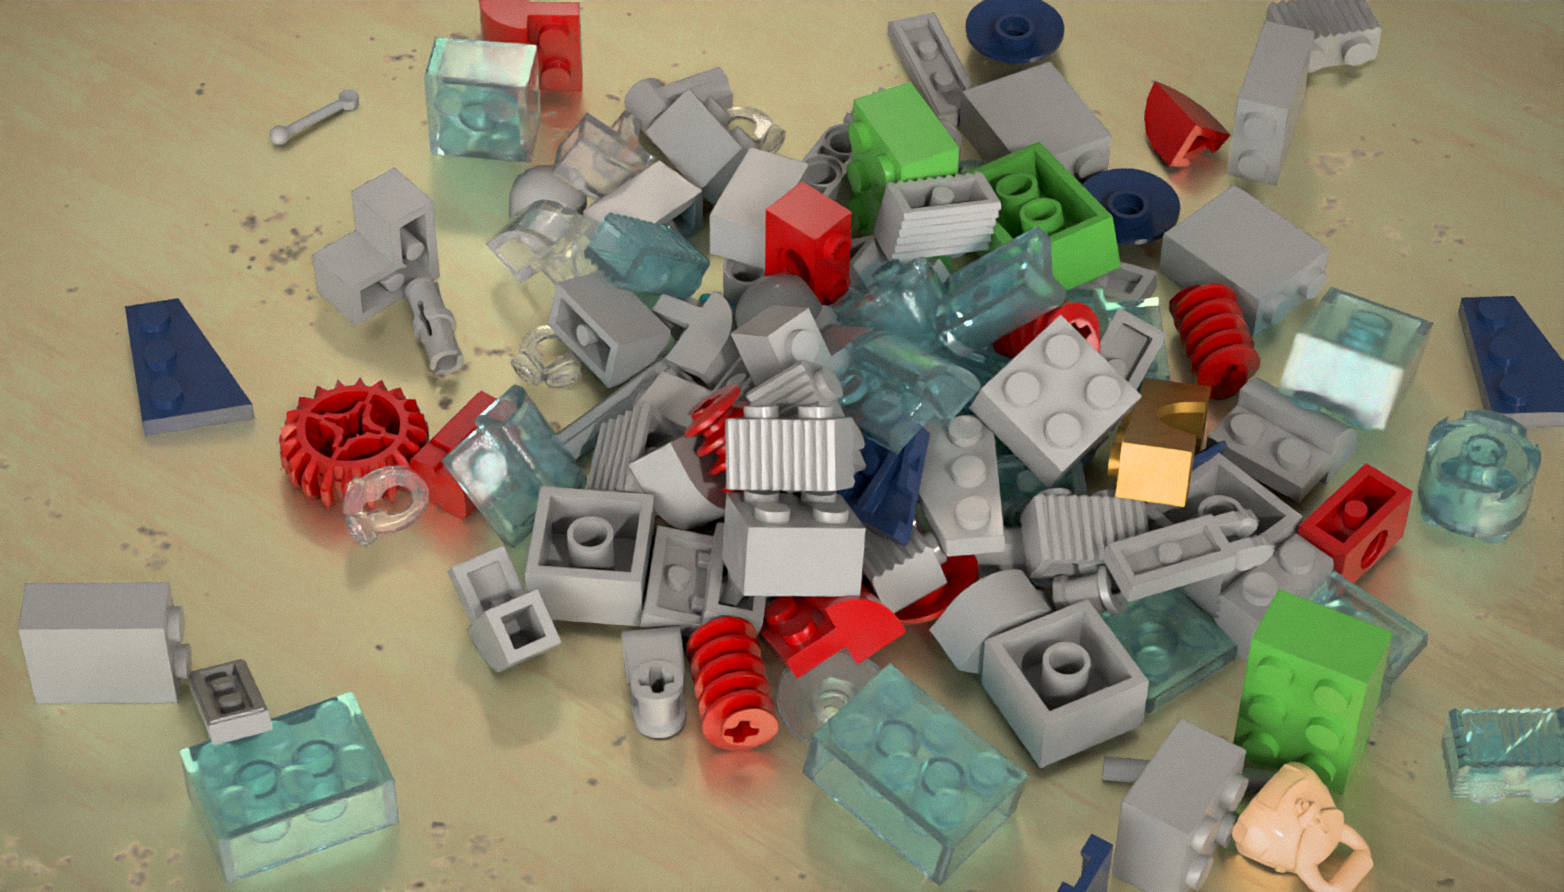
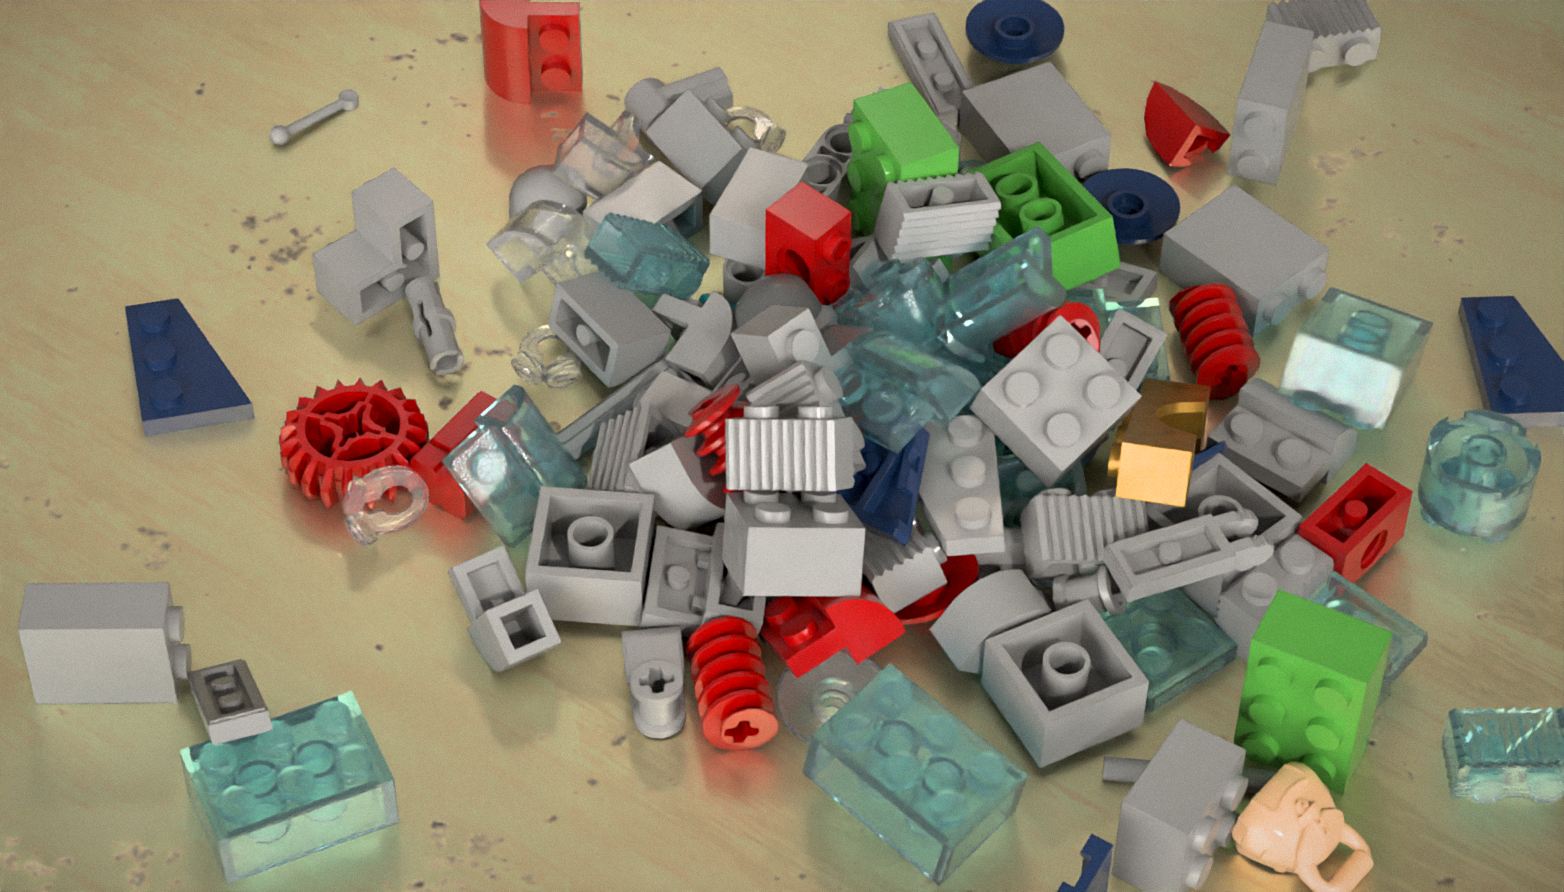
clear light blue brick [424,37,541,163] -> none

